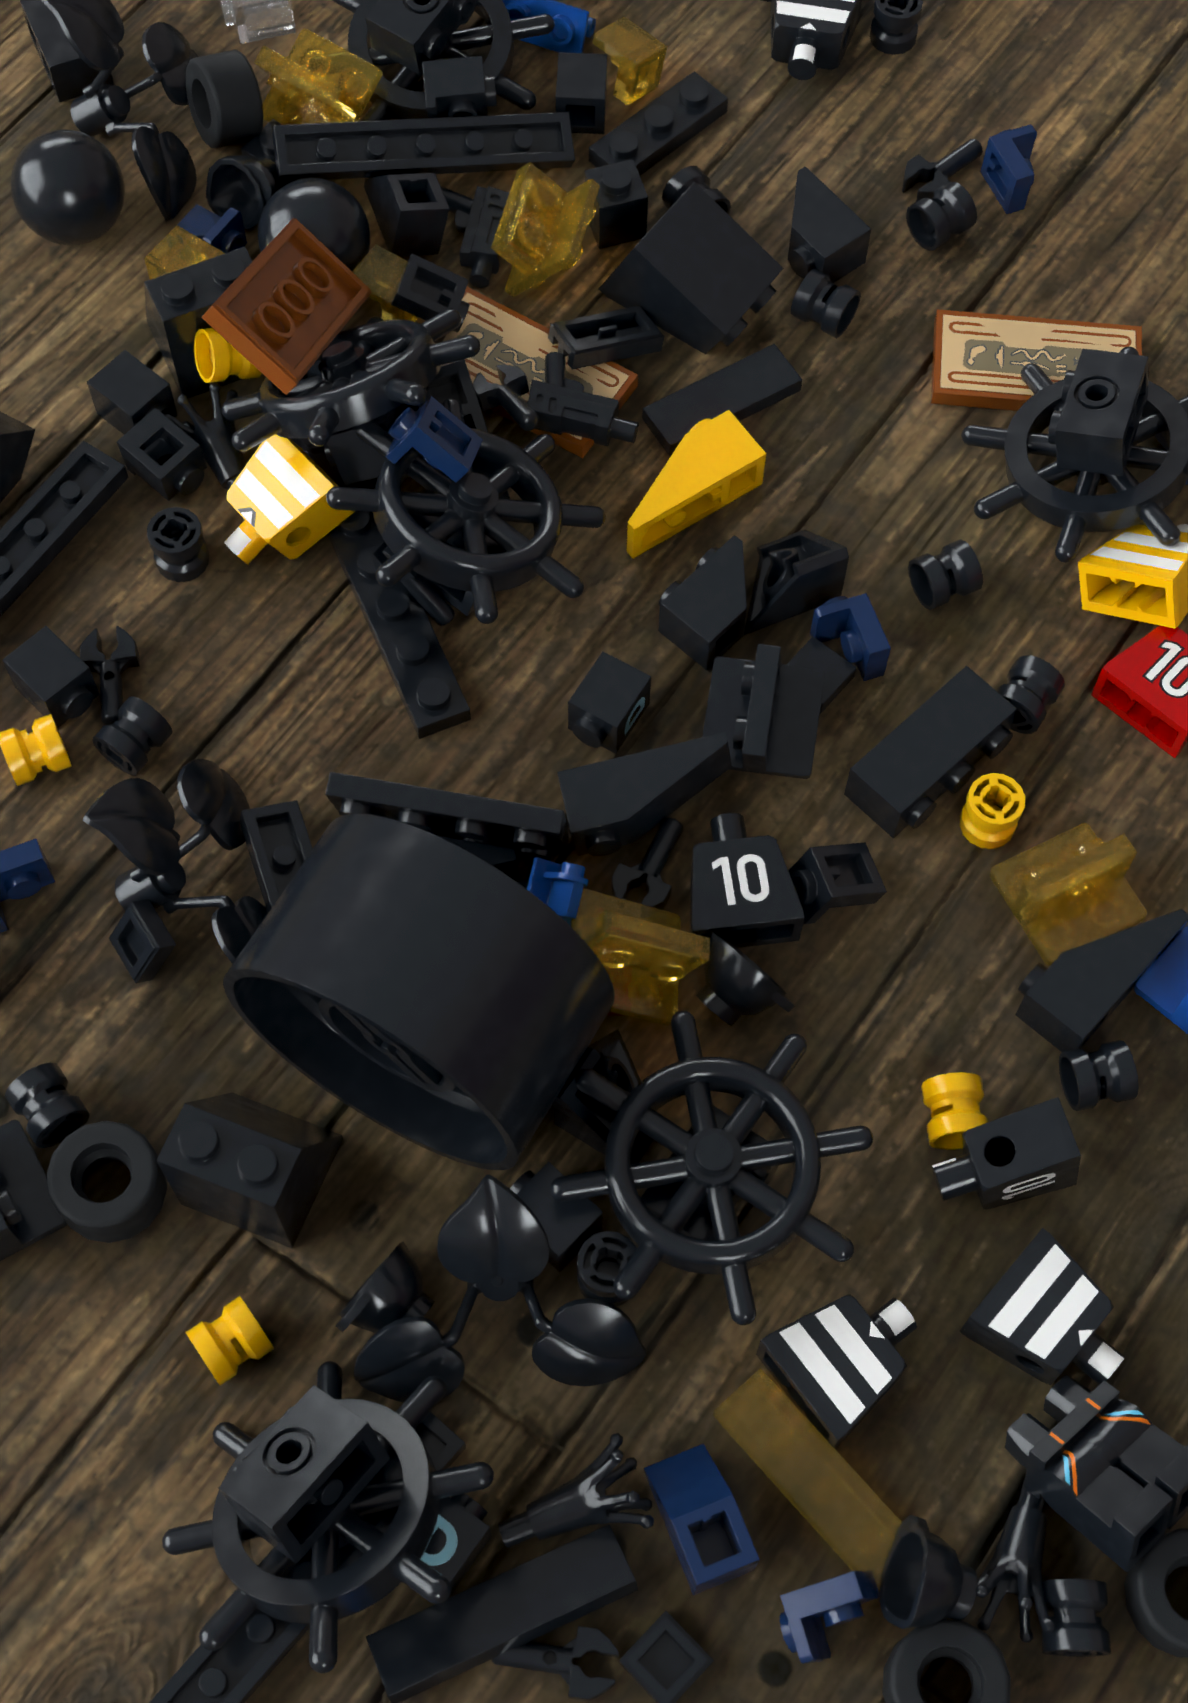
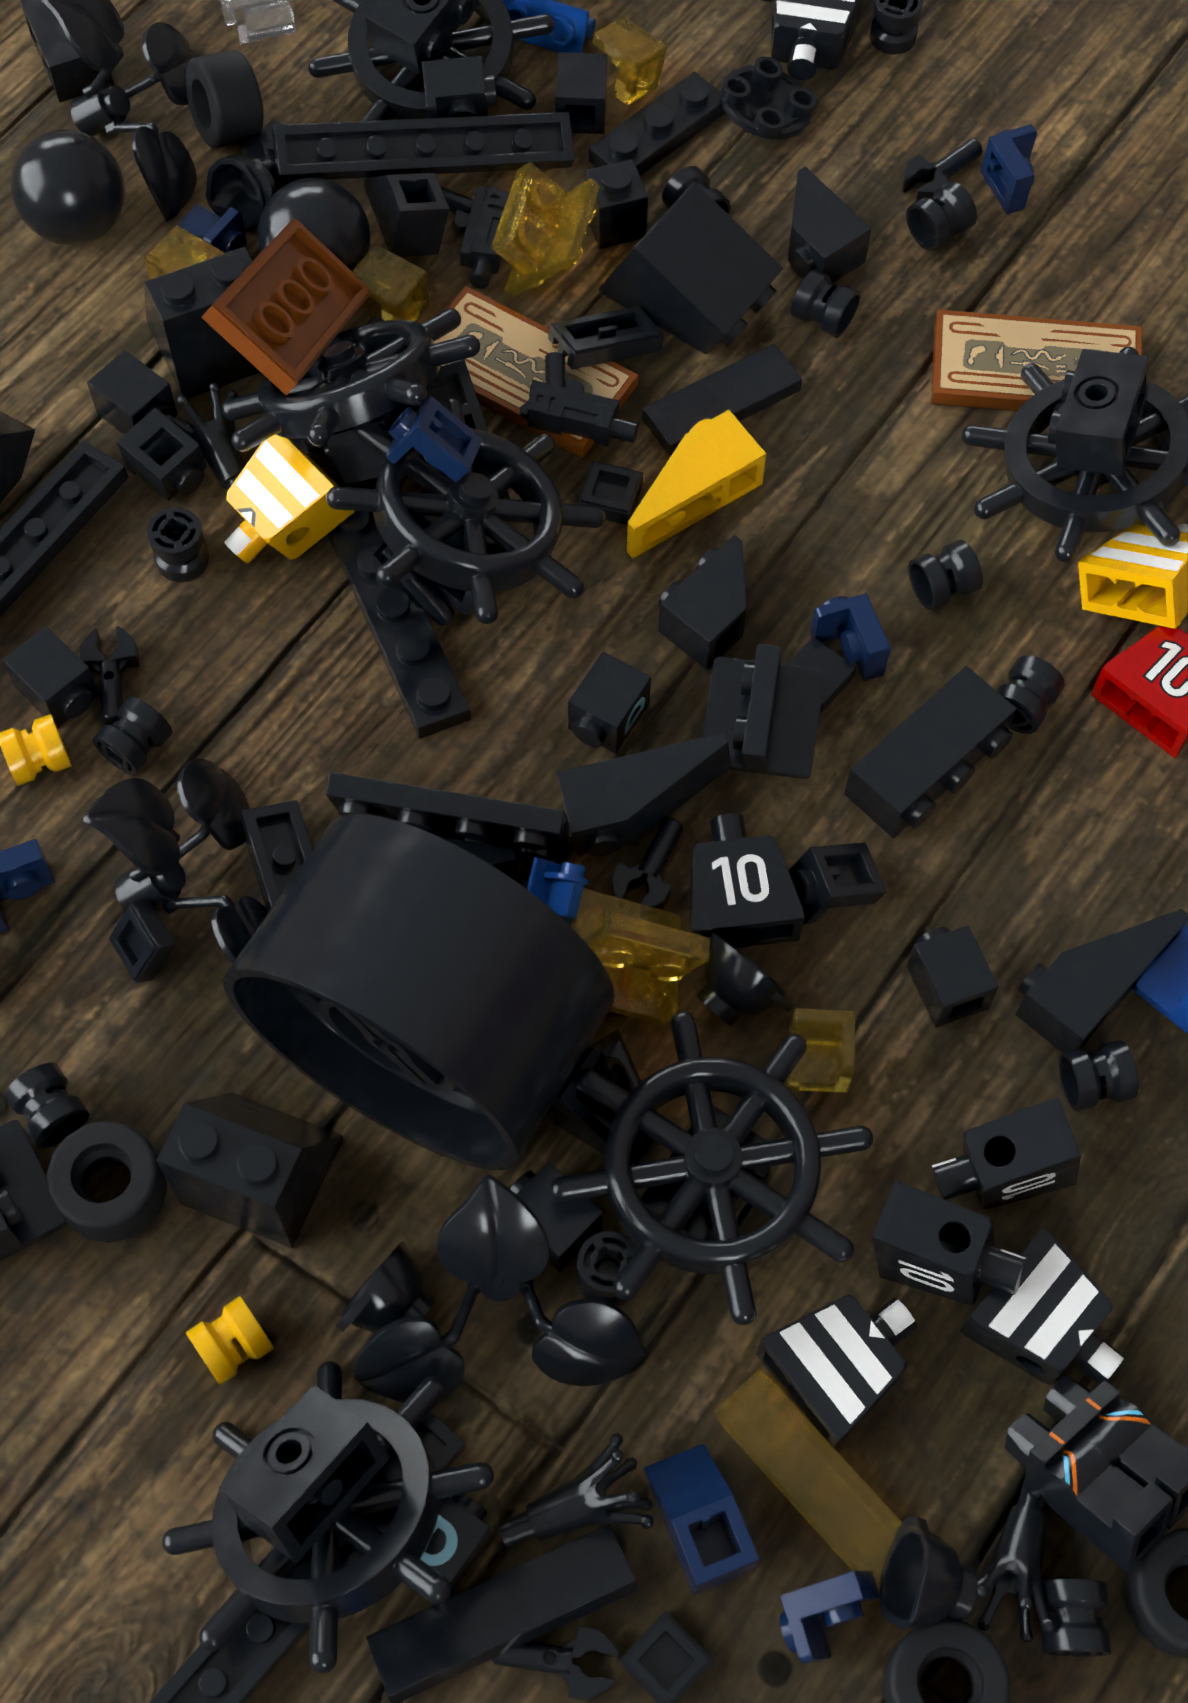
yellow wheel [194,328,262,383] -> none
clear yellow bracket [254,28,383,125] -> none
black bracket [391,254,470,343] -> none
black bar [473,365,539,431] -> none
black slope [743,529,849,636] -> none
yellow wheel [921,1072,988,1150] -> none
yellow wheel [959,773,1025,849] -> none
clear yellow bracket [989,823,1147,966] -> none
none -> black tile [578,460,643,525]
none -> black dish [719,56,817,140]
none -> clear yellow panel [787,1008,855,1093]
none -> black torso [872,1180,1027,1304]
none -> black brick [907,925,999,1028]

